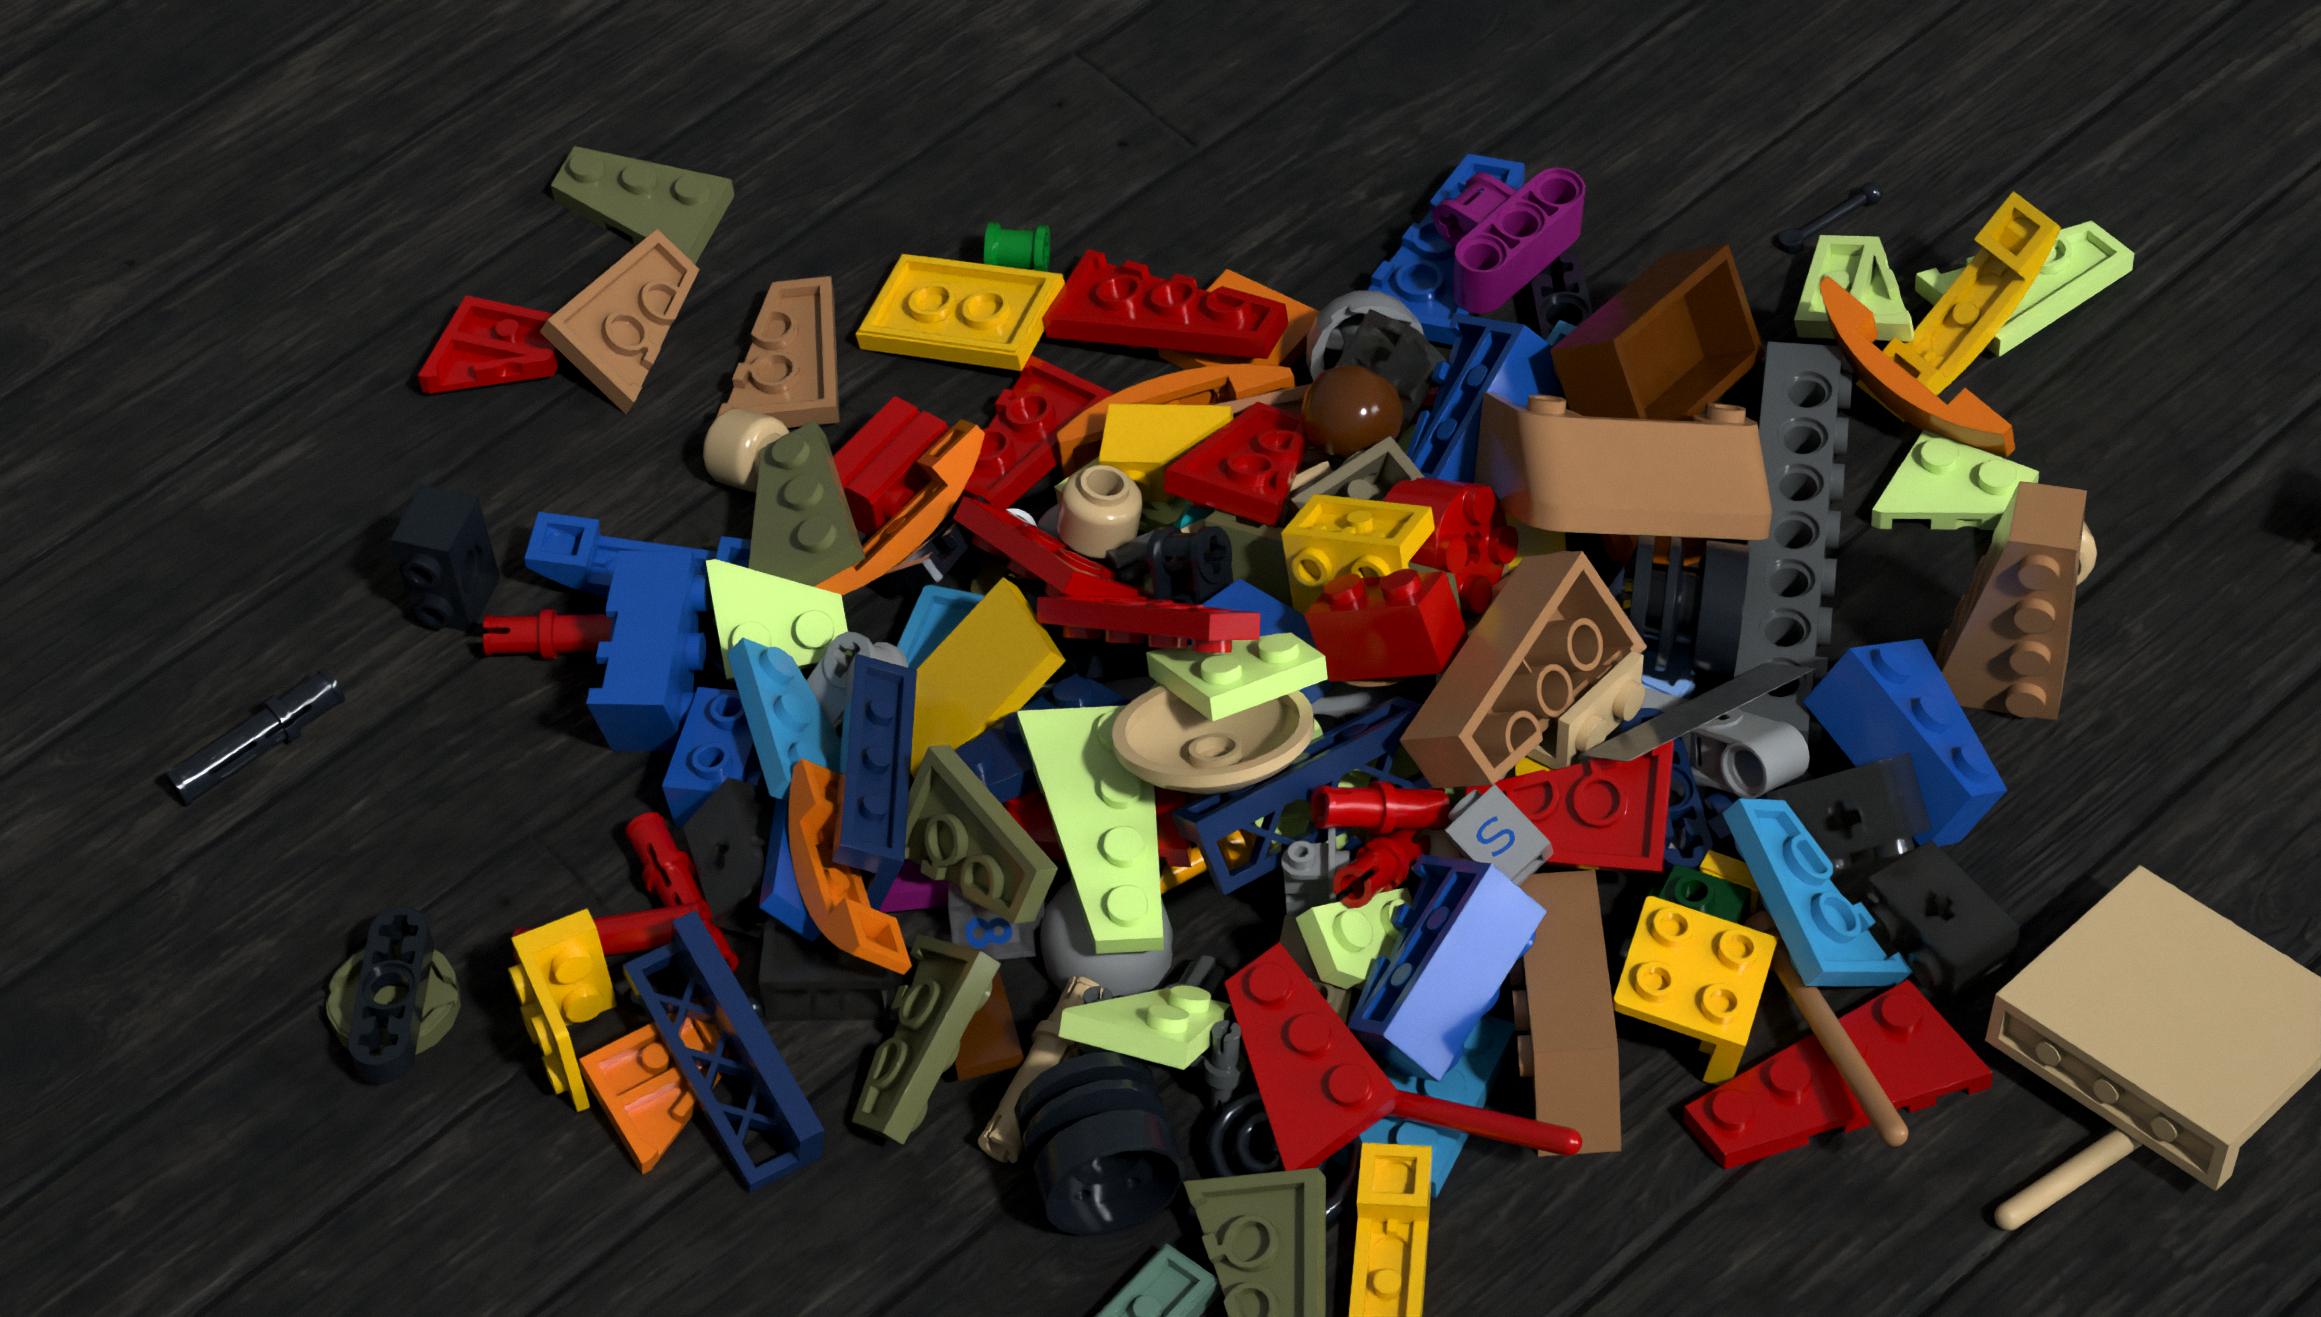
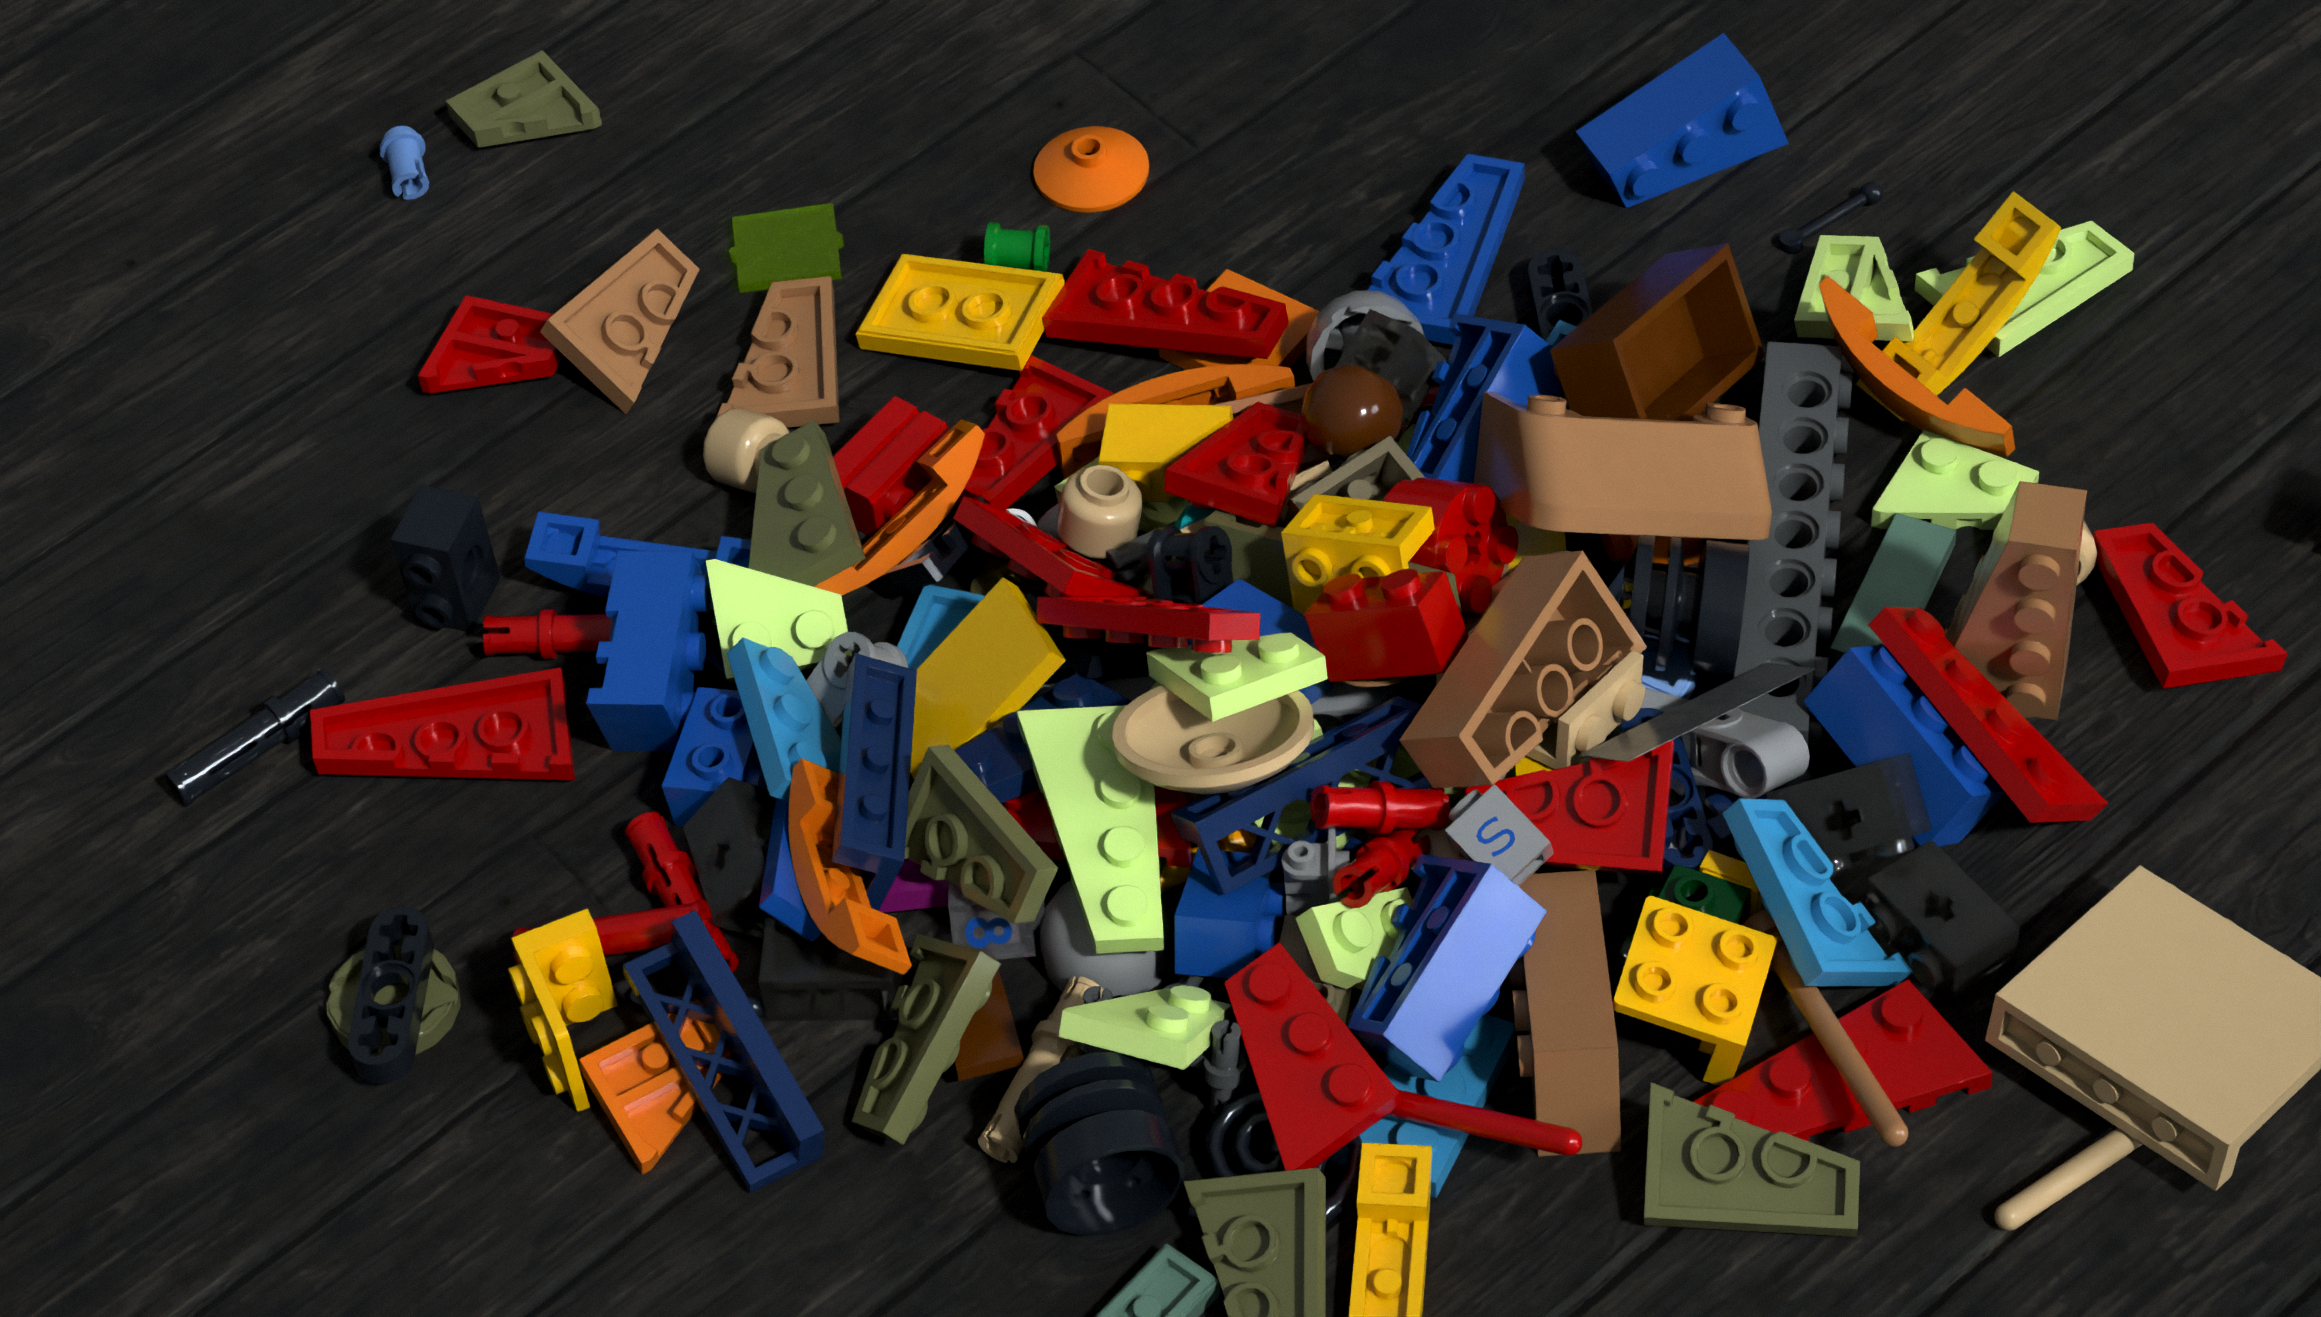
olive wing [551,146,735,264] -> none
magenta piece [1432,167,1586,314] -> none
none -> red wing [310,667,575,780]
none -> medium blue pin [380,126,429,200]
none -> olive wing [446,50,602,148]
none -> clear neon green piece [729,203,844,293]
none -> orange dish [1033,126,1149,213]
none -> blue brick [1175,849,1286,979]
none -> blue wedge [1576,33,1789,208]
none -> olive wing [1644,1082,1860,1237]
none -> sand green tile [1829,513,1956,664]
none -> red wing [1868,607,2108,823]
none -> red wing [2093,522,2288,689]

